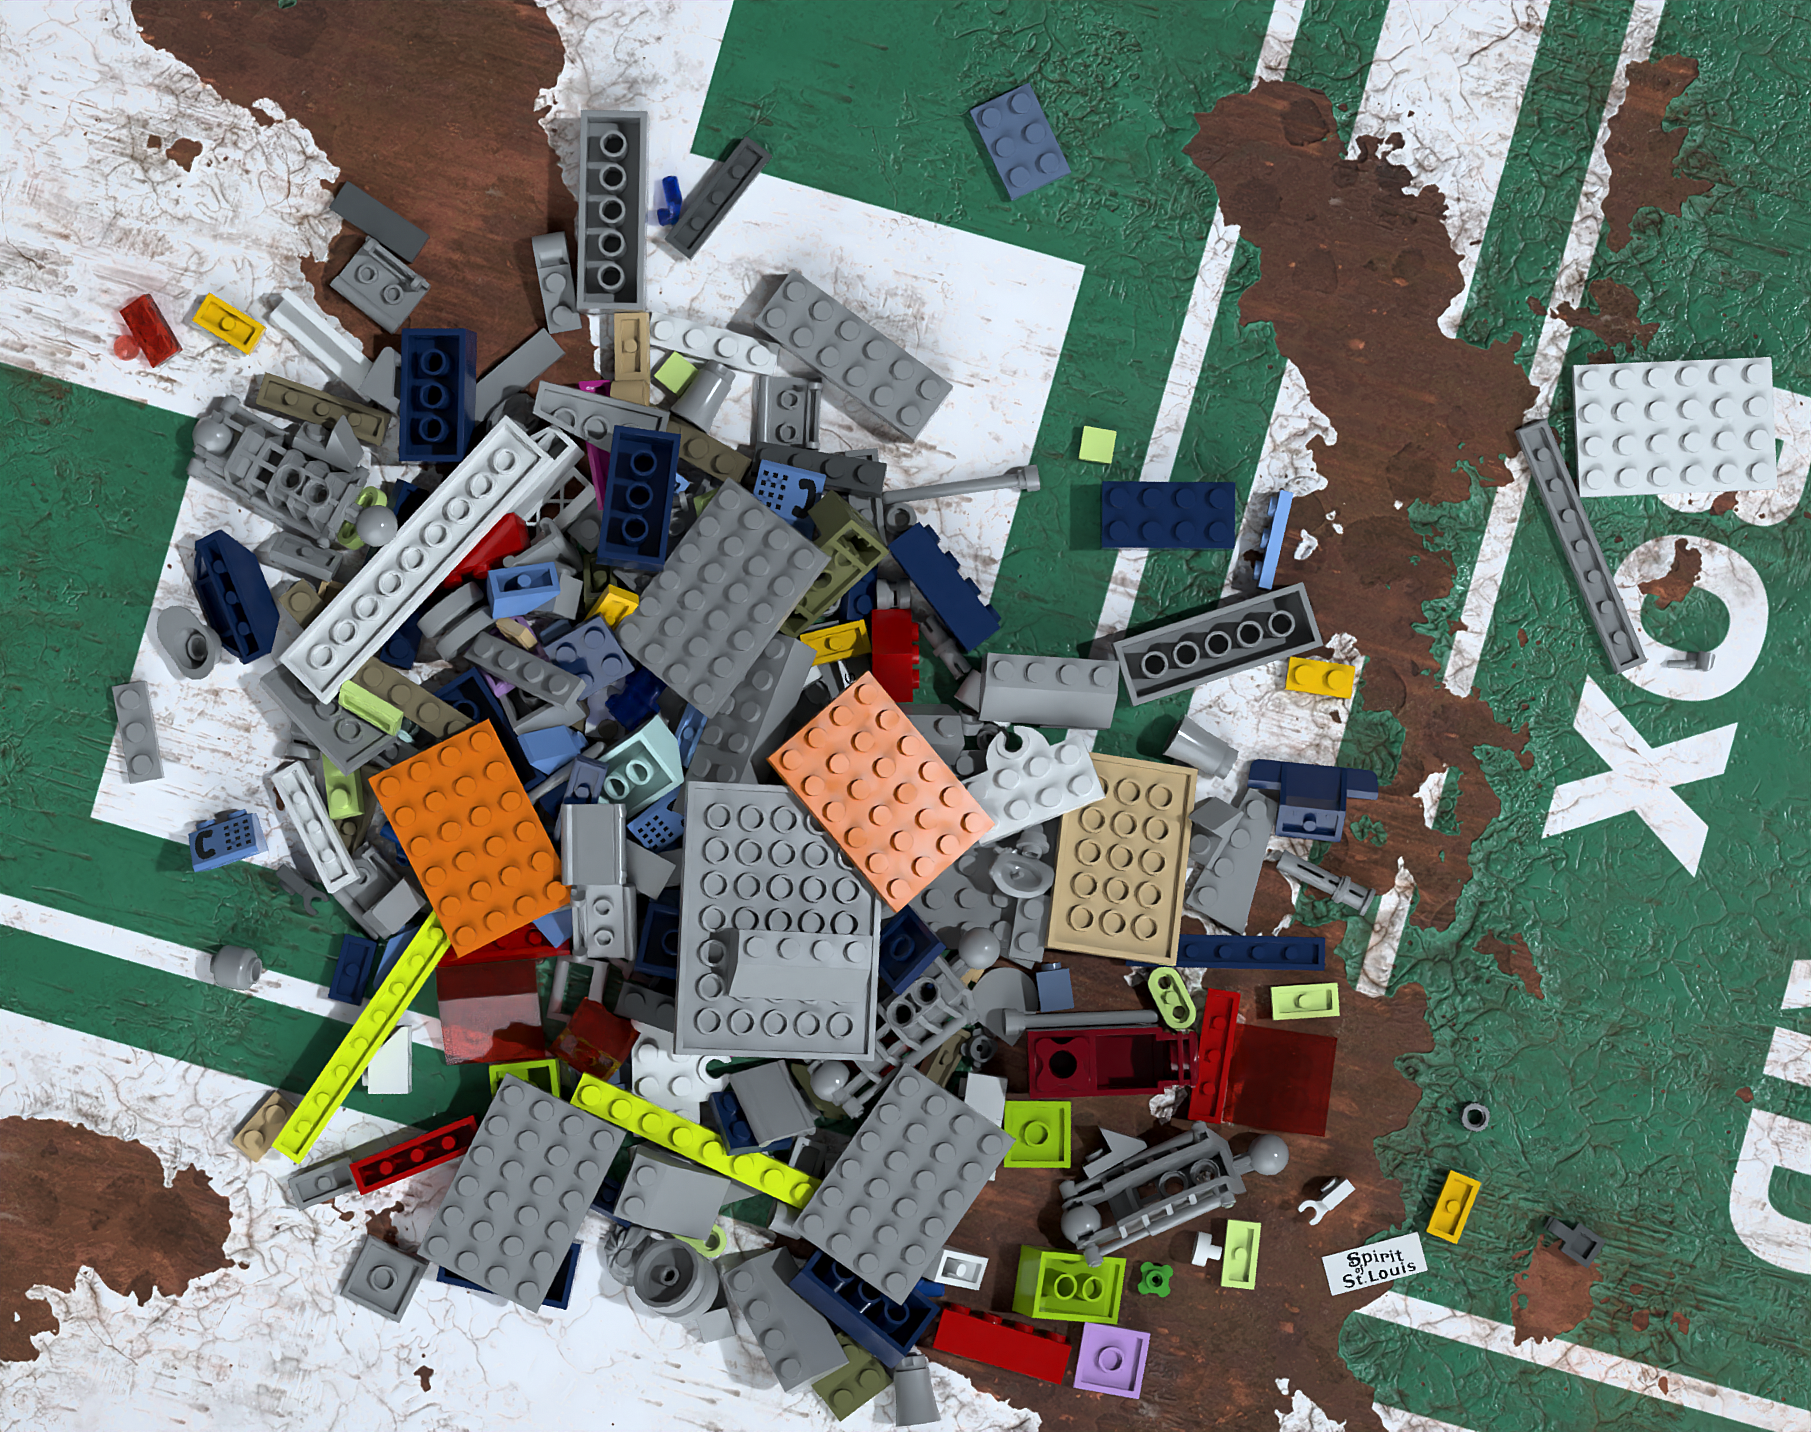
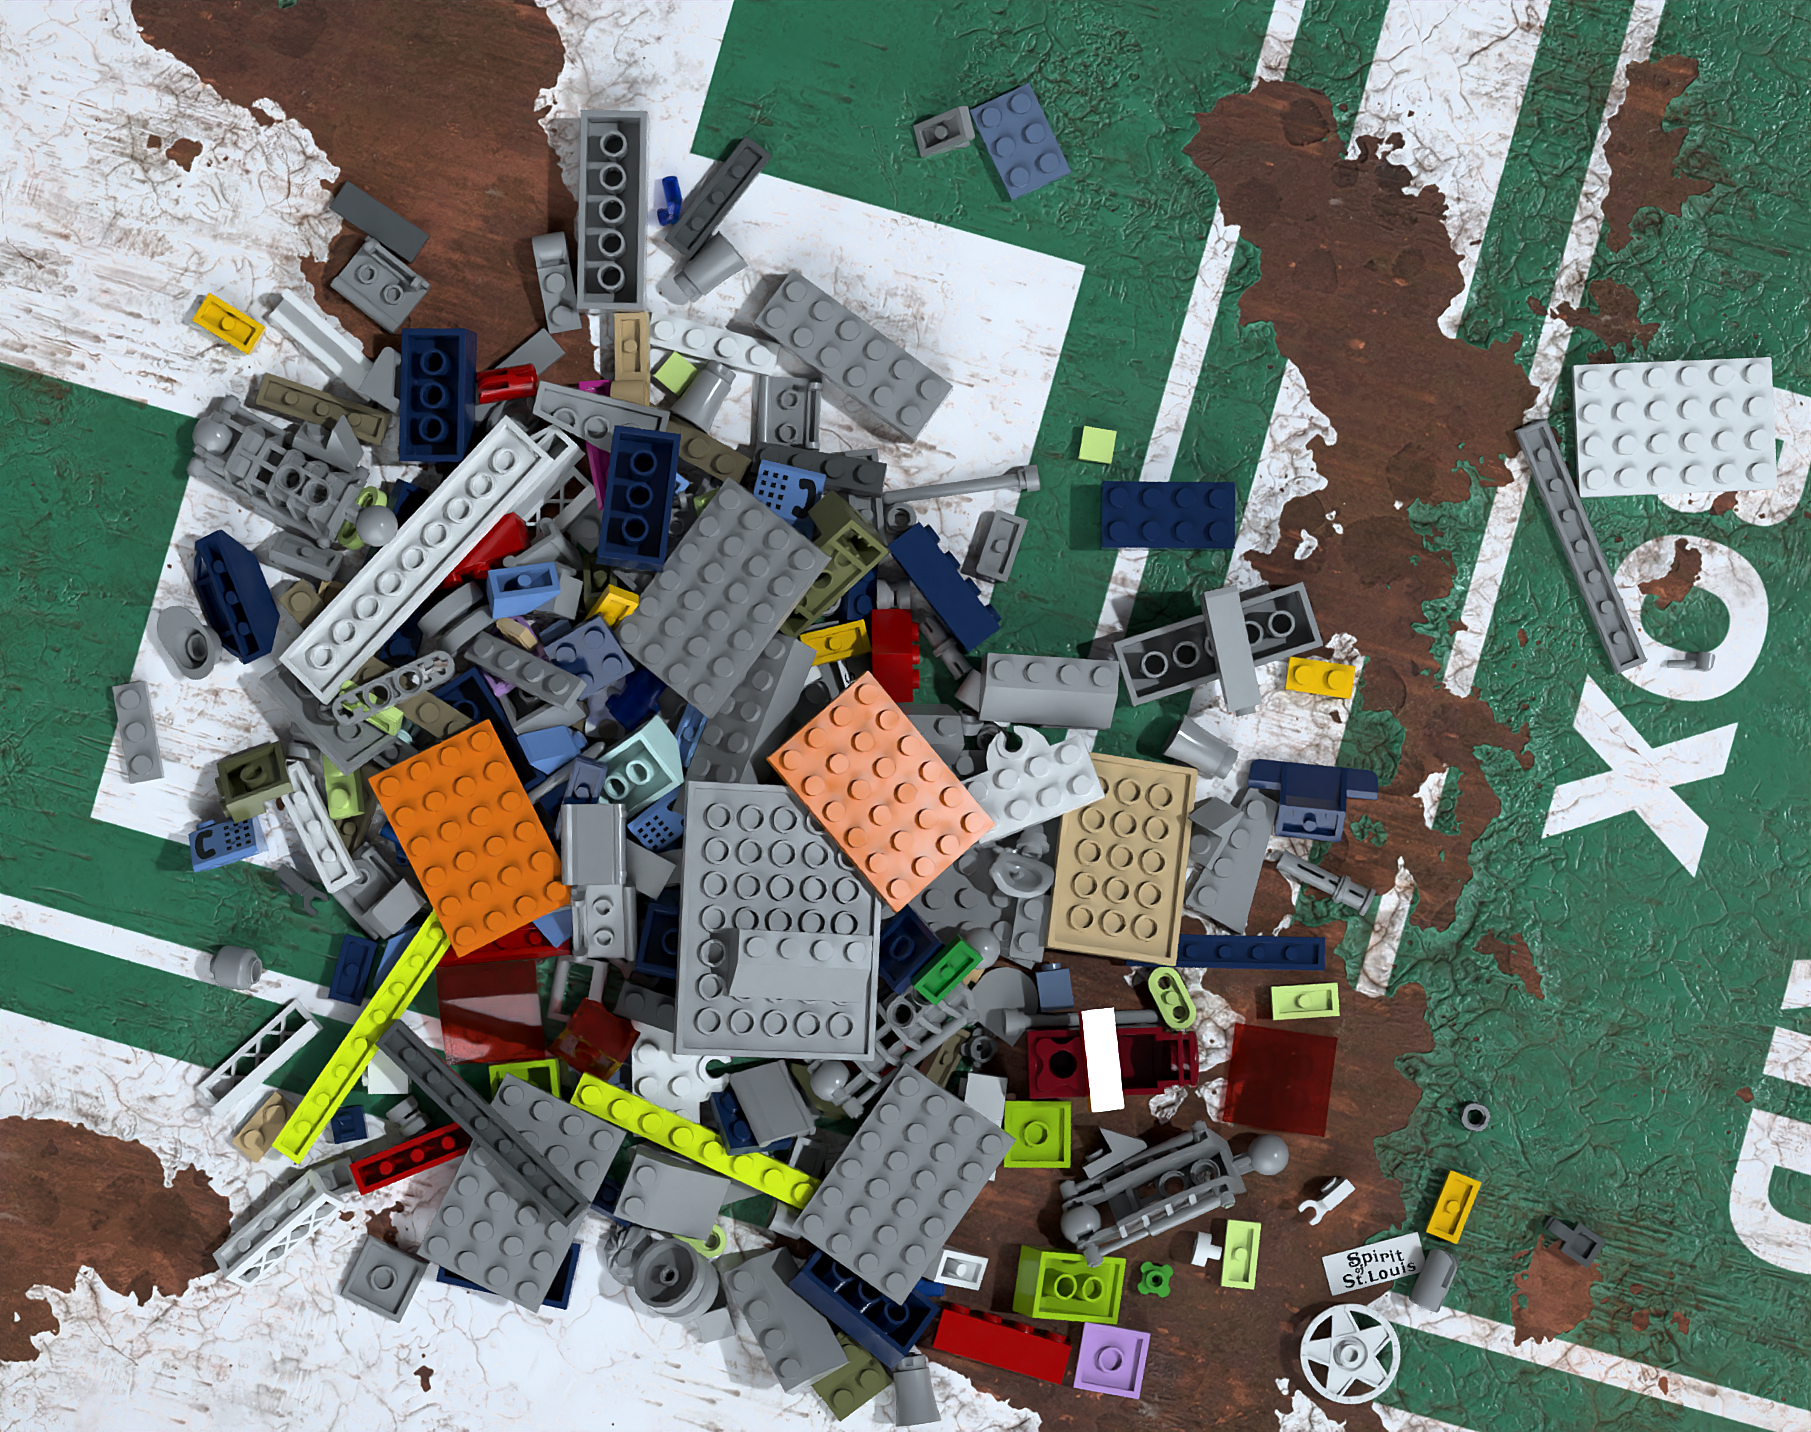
clear red plate [113,294,183,368] -> none
red plate [1187,987,1241,1124] -> none
light blue plate [1252,490,1294,591] -> none
none -> white fence [197,998,323,1119]
none -> white fence [213,1169,346,1289]
none -> olive plate [215,741,294,824]
none -> dark blue tile [331,1105,369,1144]
none -> light grey beam [332,651,455,726]
none -> dark grey plate [375,1019,592,1228]
none -> light grey wheel [386,1094,432,1141]
none -> red arm [476,363,538,405]
none -> light grey plant [673,231,748,303]
none -> green plate [910,934,983,1006]
none -> light grey slope [913,106,975,158]
none -> light grey plate [975,509,1028,583]
none -> tile [1078,1007,1124,1112]
none -> light grey slope [1199,584,1262,717]
none -> white wheel [1300,1303,1400,1404]
none -> light grey arm [1409,1249,1459,1313]

